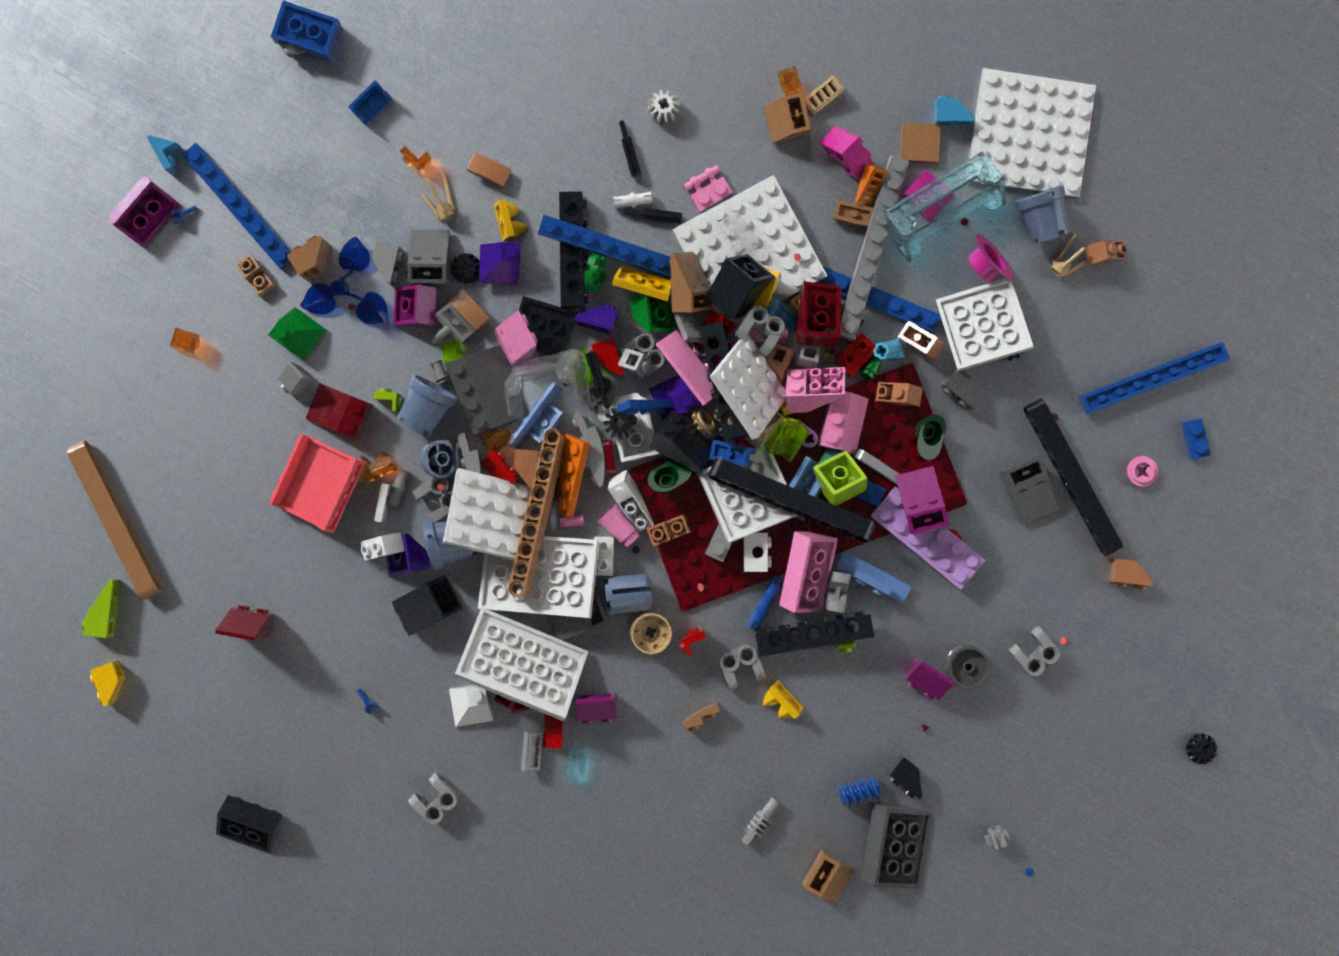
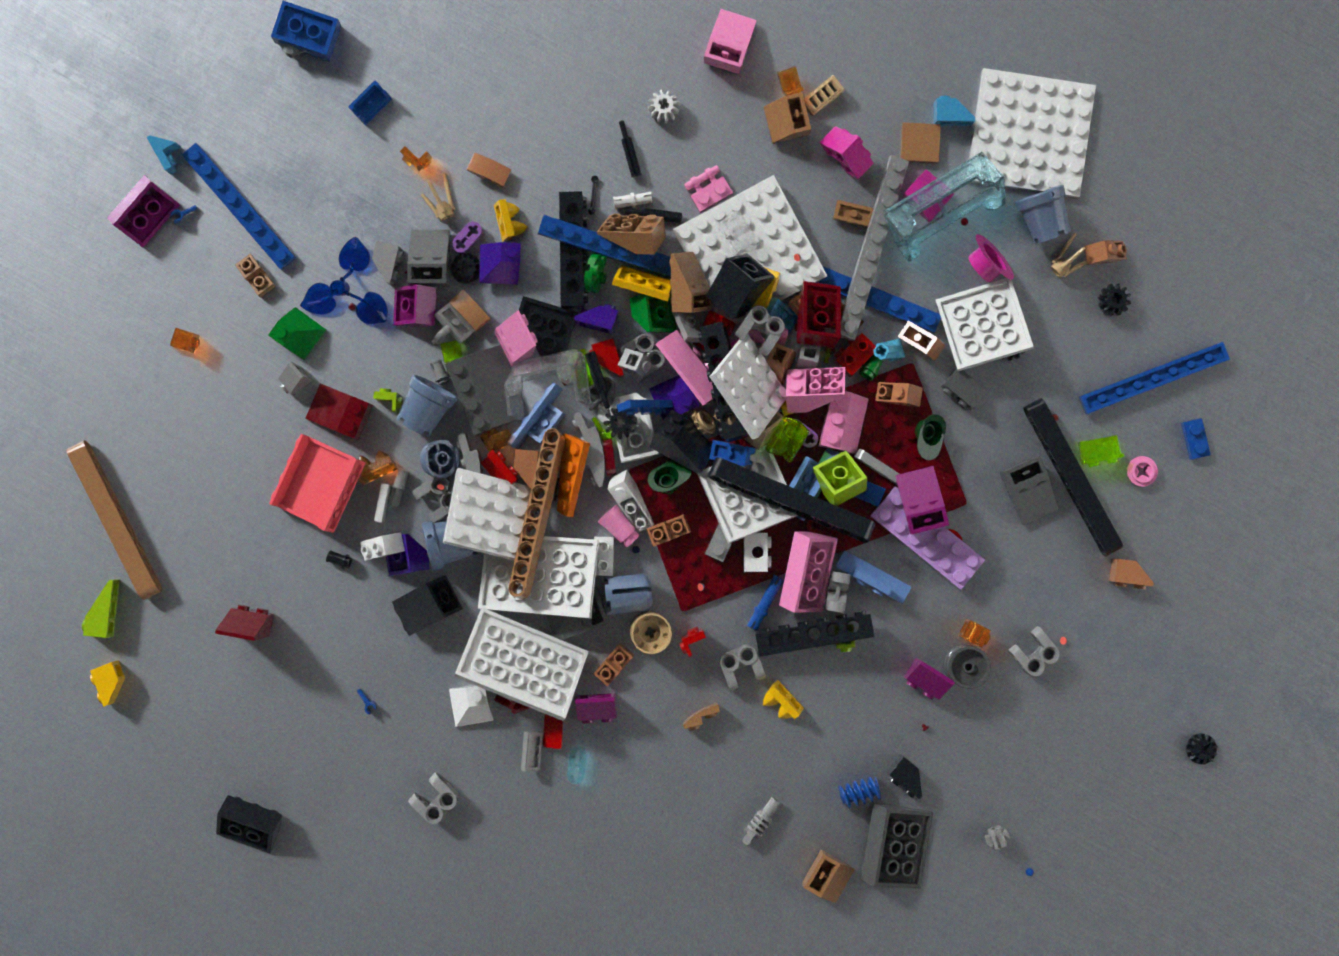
medium nougat slope [287,235,331,281] -> none
bright pink pin [560,514,584,530] -> none
orange slope [855,165,887,207] -> none
none -> black pin [326,550,352,569]
none -> medium lavender beam [452,222,483,254]
none -> black hinge [588,176,599,215]
none -> clear neon green hand [591,417,612,440]
none -> nougat slope [593,643,634,687]
none -> medium nougat slope [597,214,666,255]
none -> bright pink slope [704,9,757,74]
none -> clear orange brick [958,619,991,647]
none -> clear neon green bracket [1078,435,1124,467]
none -> black gear [1097,283,1131,316]

